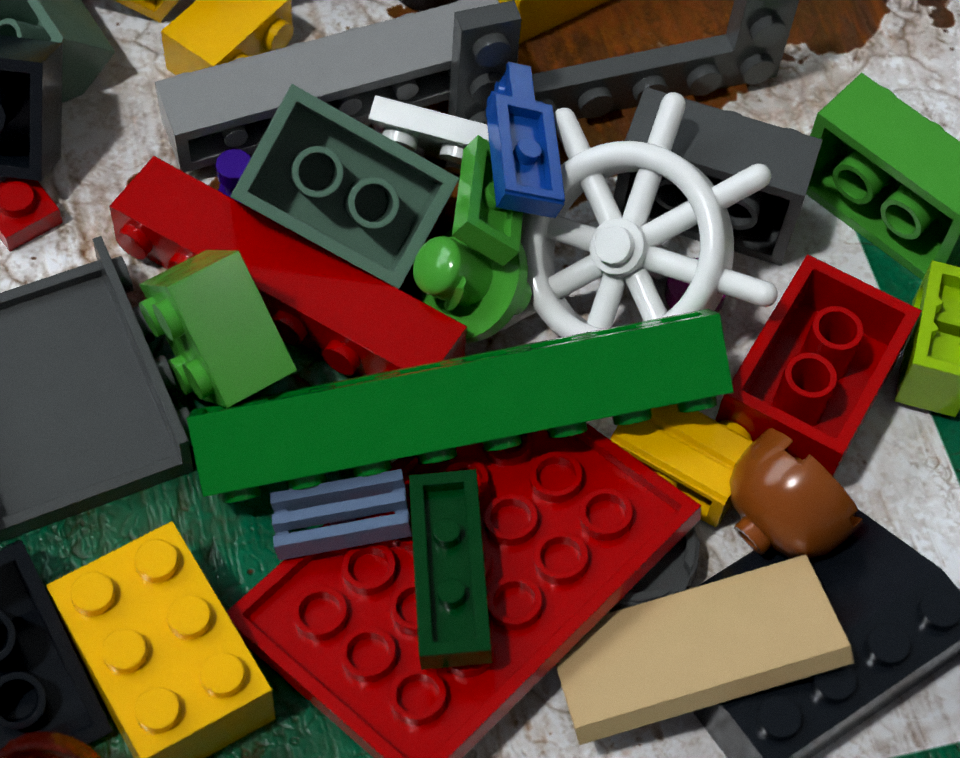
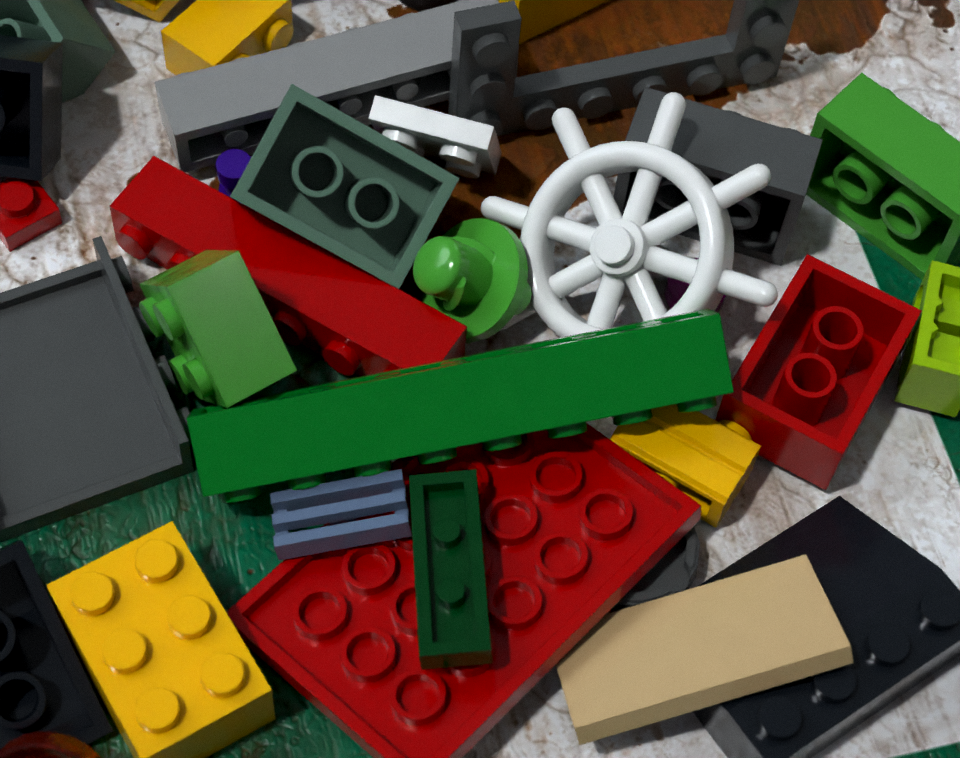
bright green plate [452,135,523,266] -> none
blue hinge [486,62,565,218] -> none
dark orange cylinder [729,428,863,560] -> none

